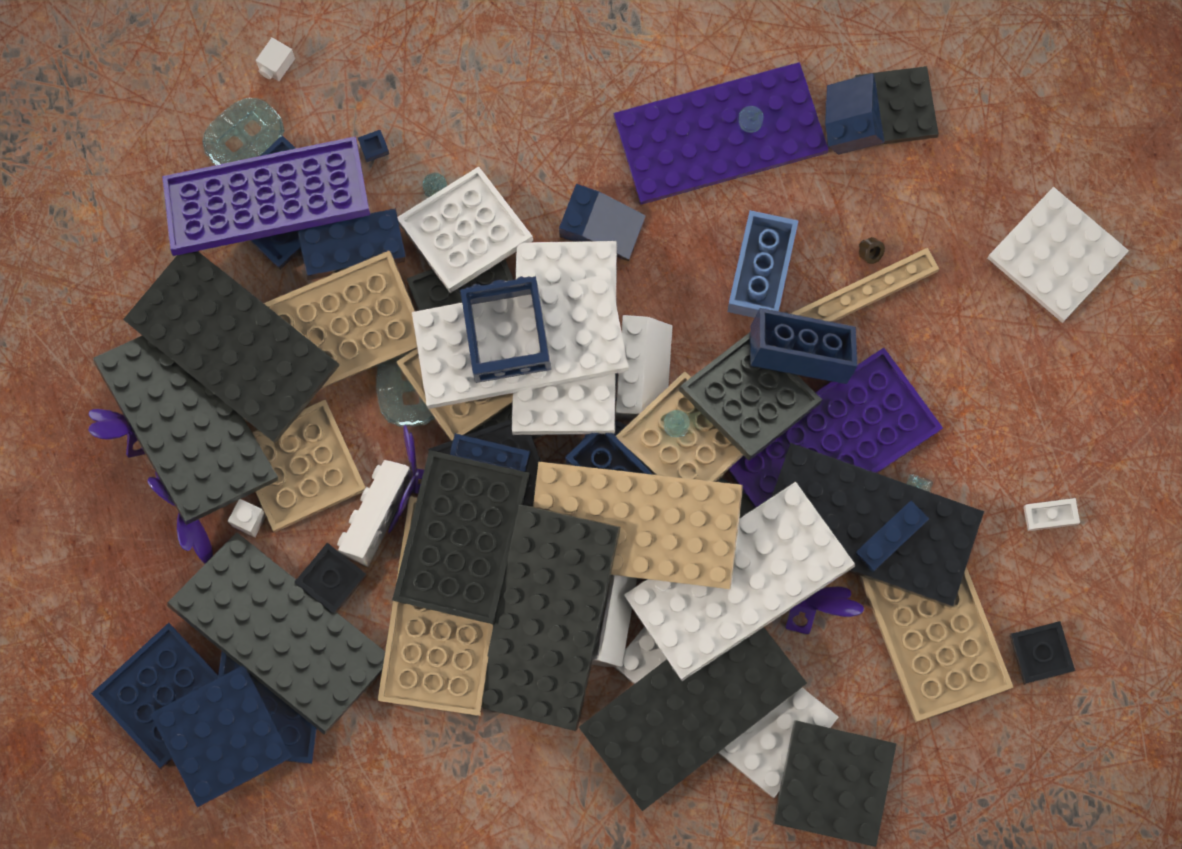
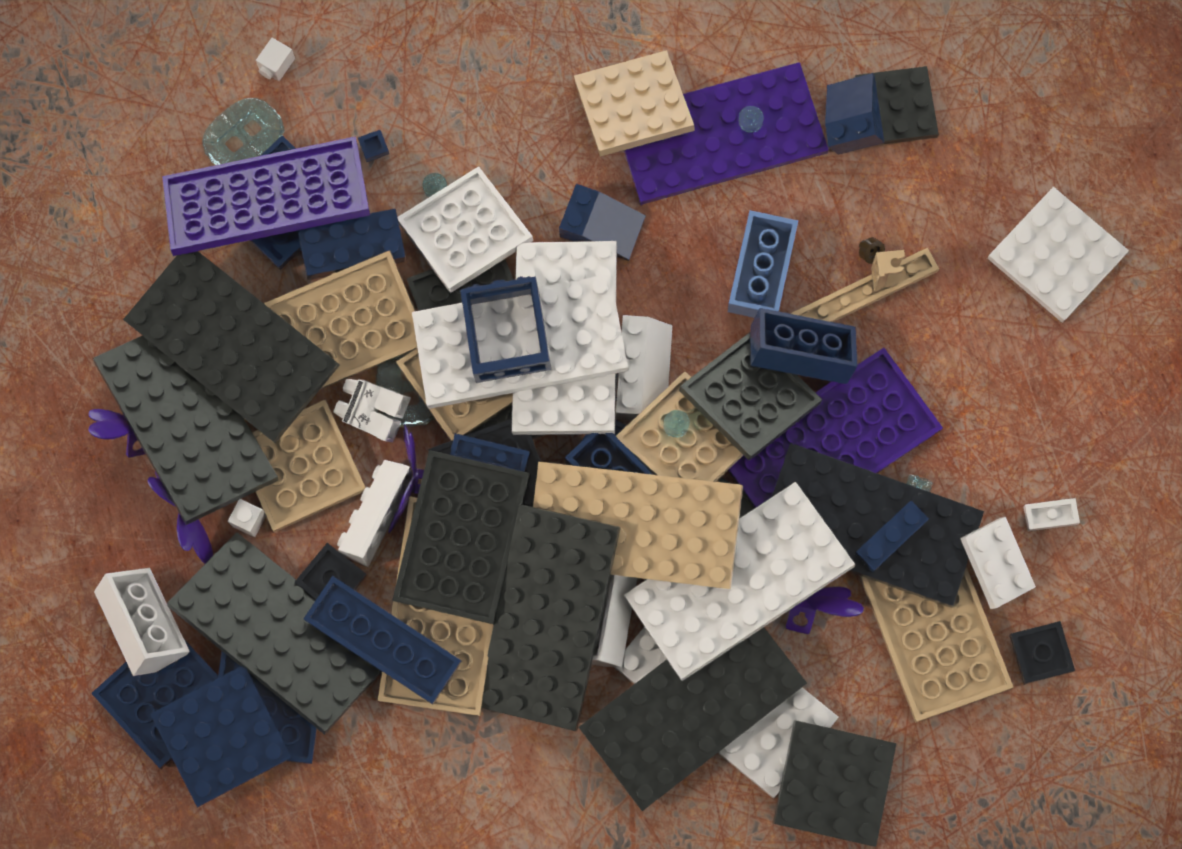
none -> white slope [94,568,190,676]
none -> dark blue plate [303,576,462,705]
none -> white hips [334,379,411,443]
none -> tan plate [574,50,695,157]
none -> tan hinge [871,250,905,291]
none -> white plate [960,517,1036,609]

